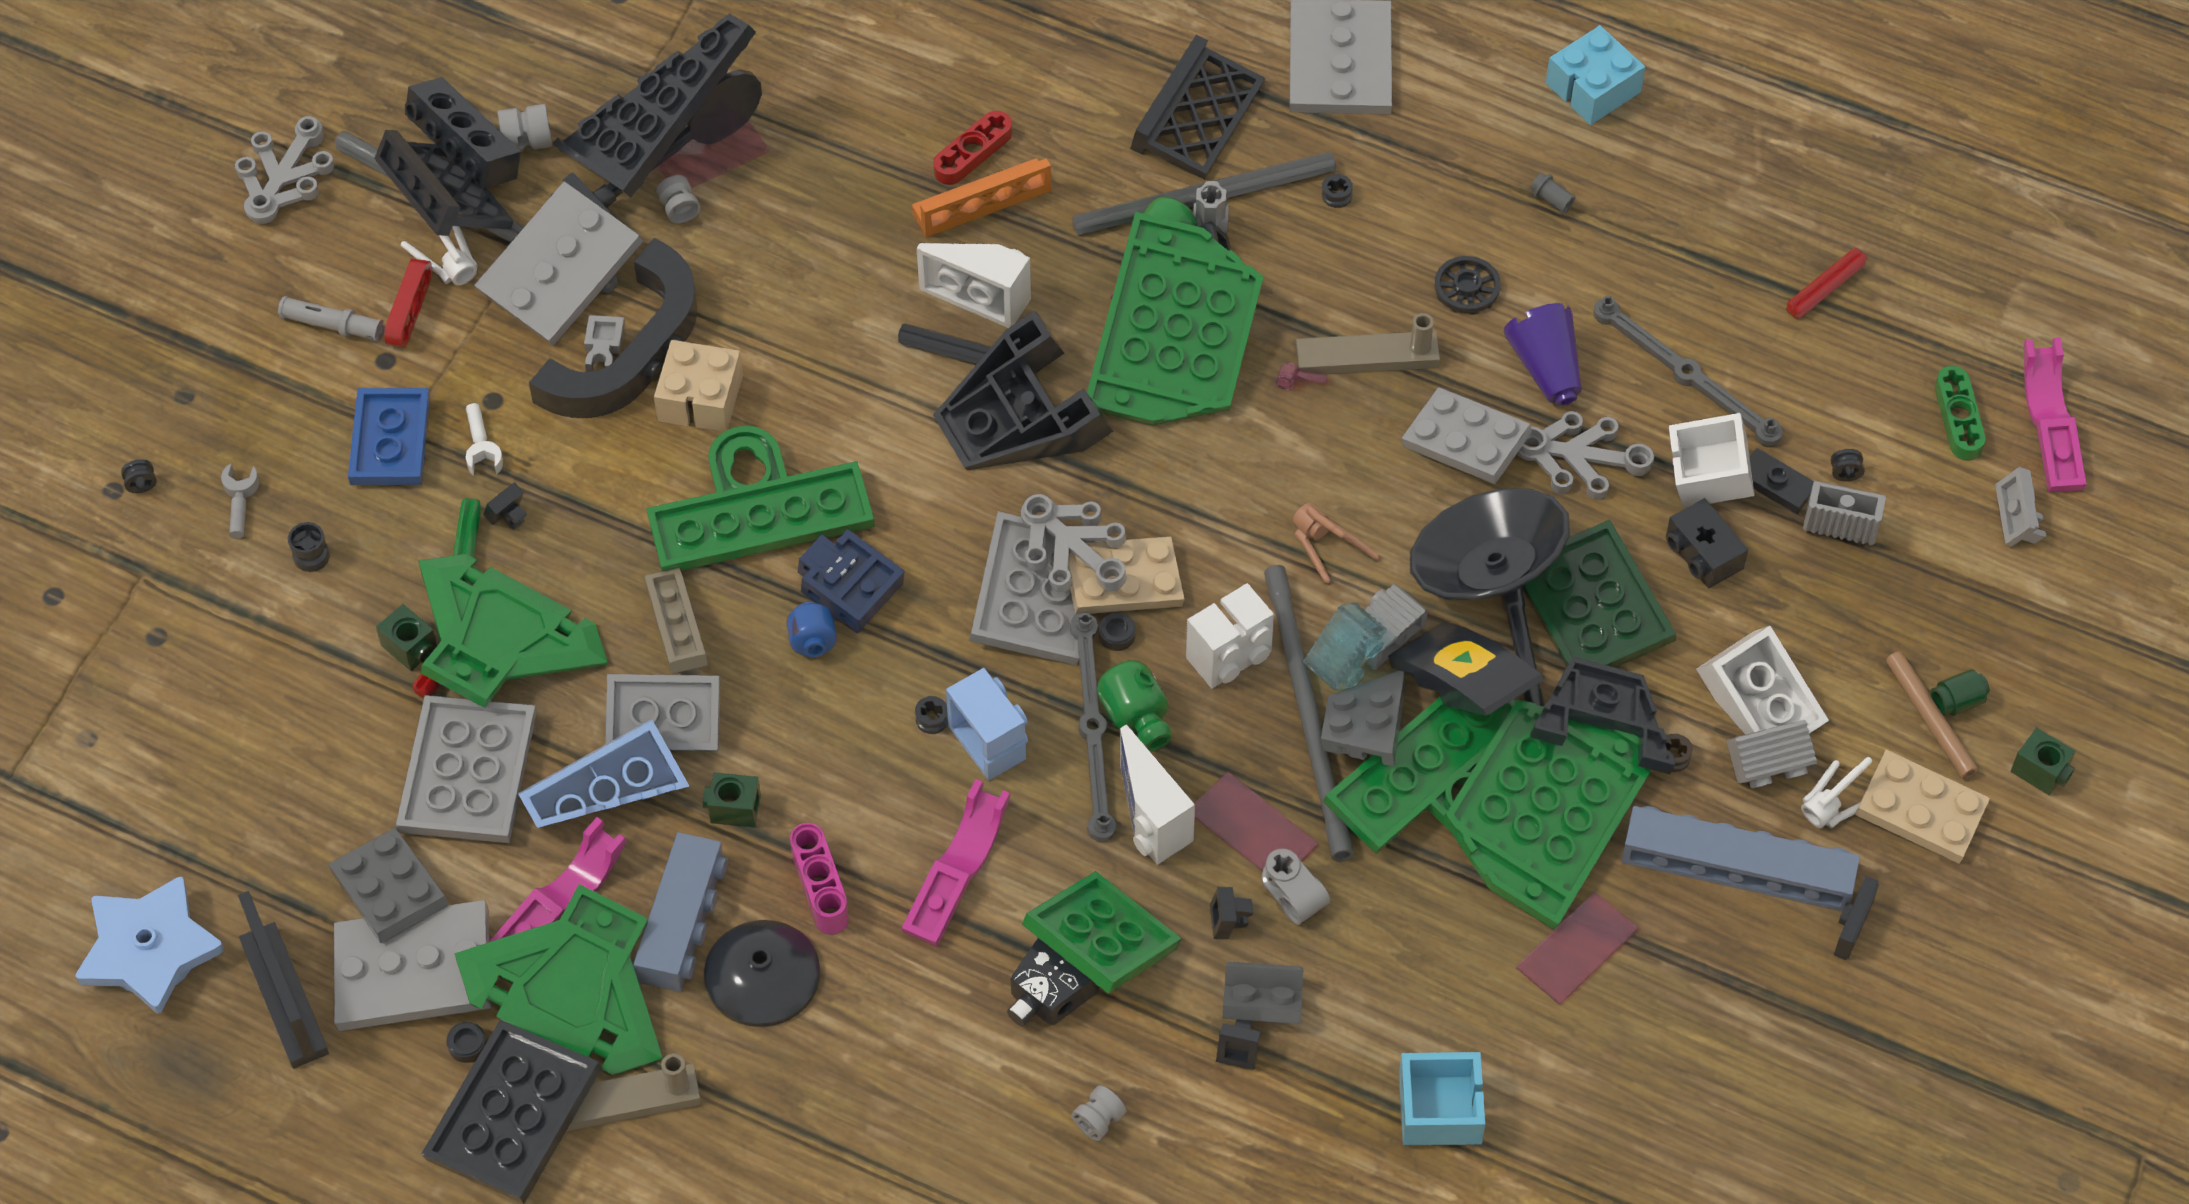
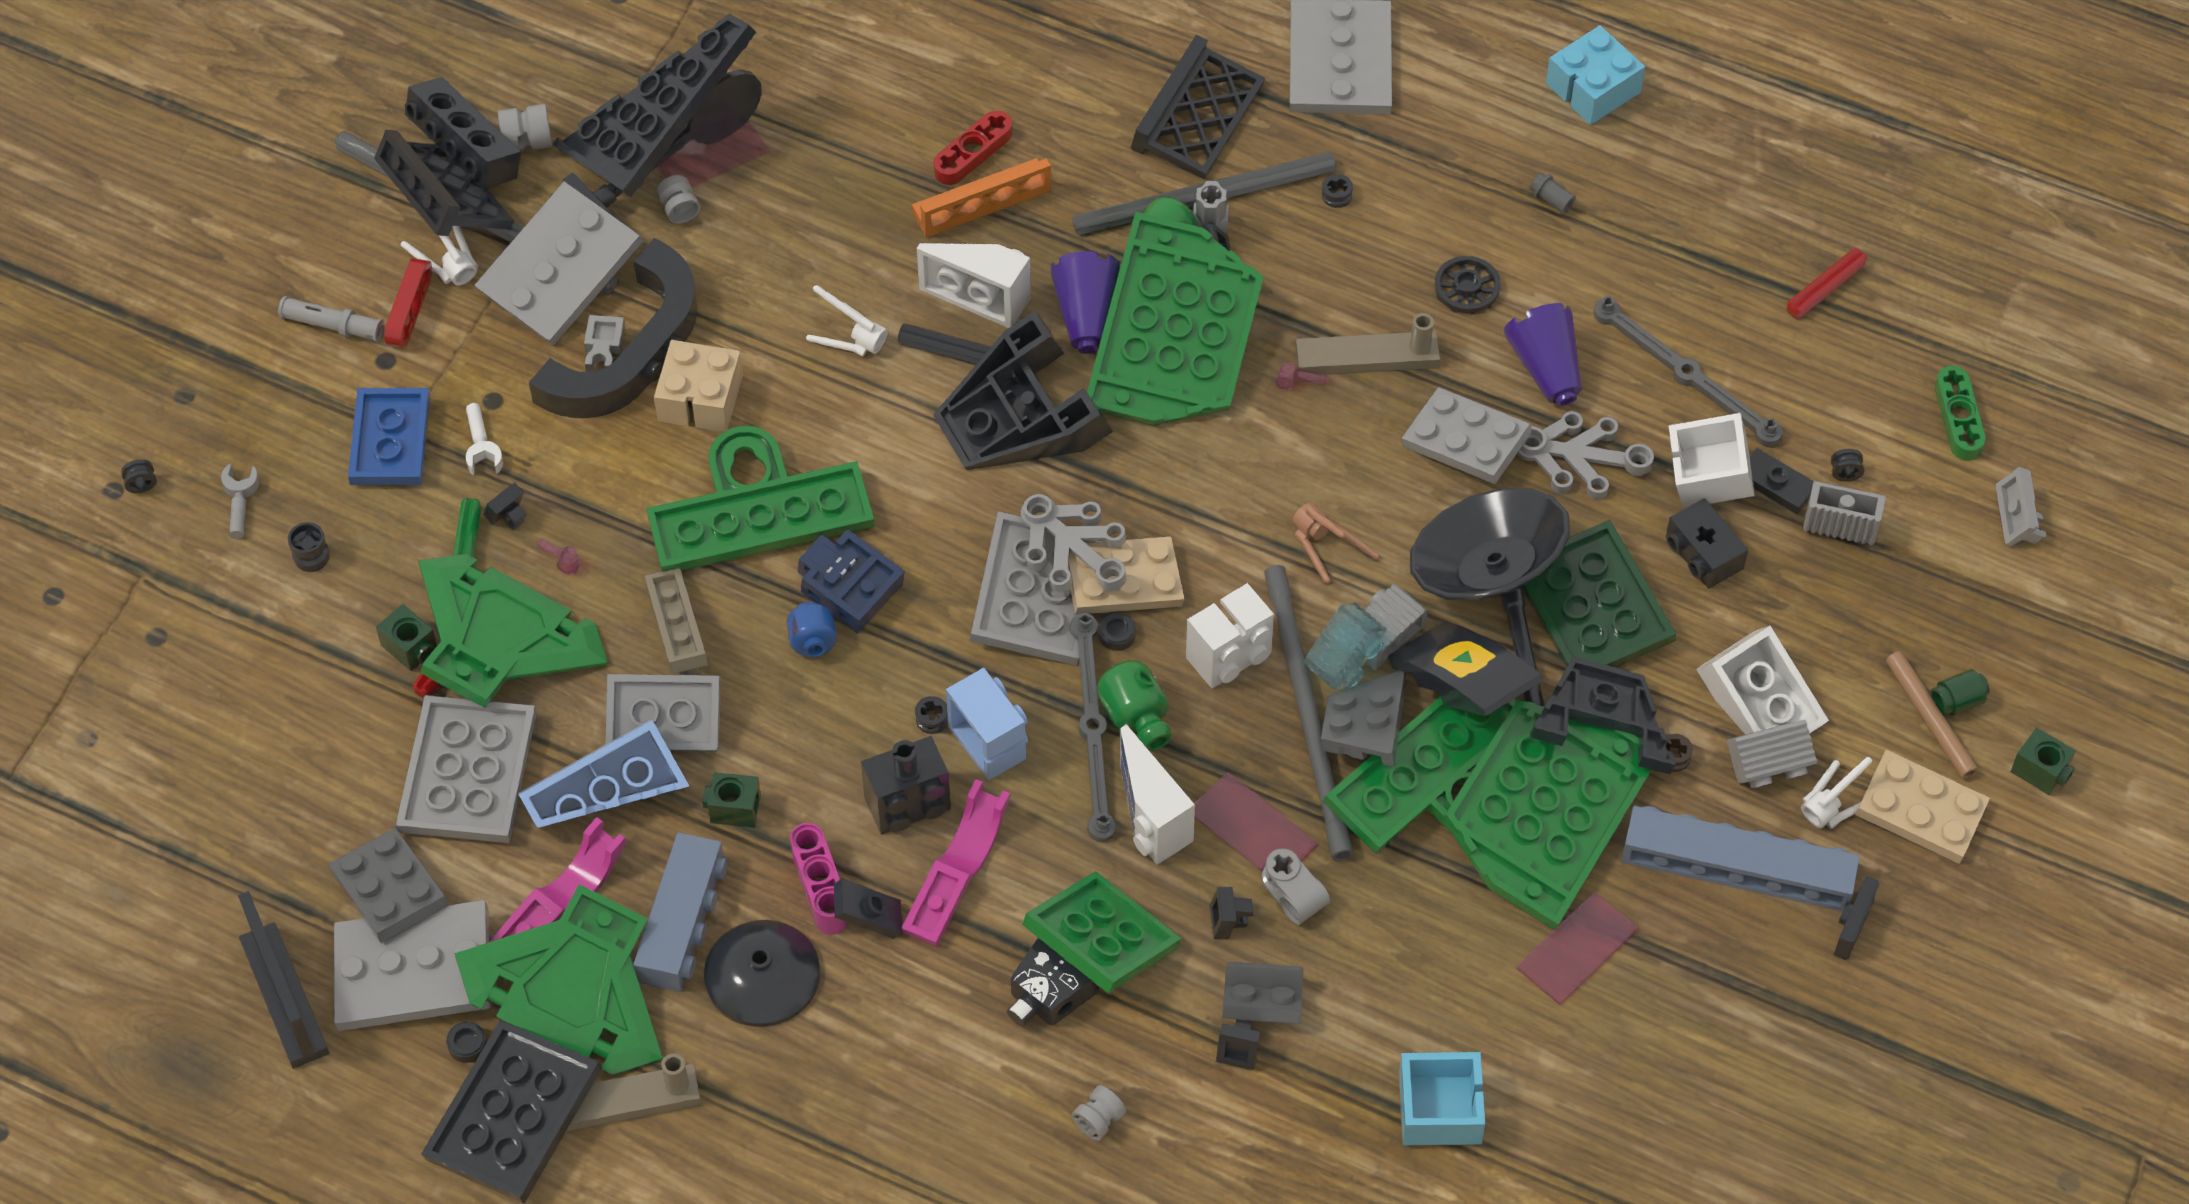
light blue plate [75,876,224,1014] -> none
light grey plant [235,116,334,224] -> none
dark pink piece [2024,338,2087,492] -> none
none -> clear pink hand [537,539,581,575]
none -> white plant [806,285,888,357]
none -> black plate [834,878,902,939]
none -> black brick [861,736,951,835]
none -> dark purple cone [1050,251,1120,354]

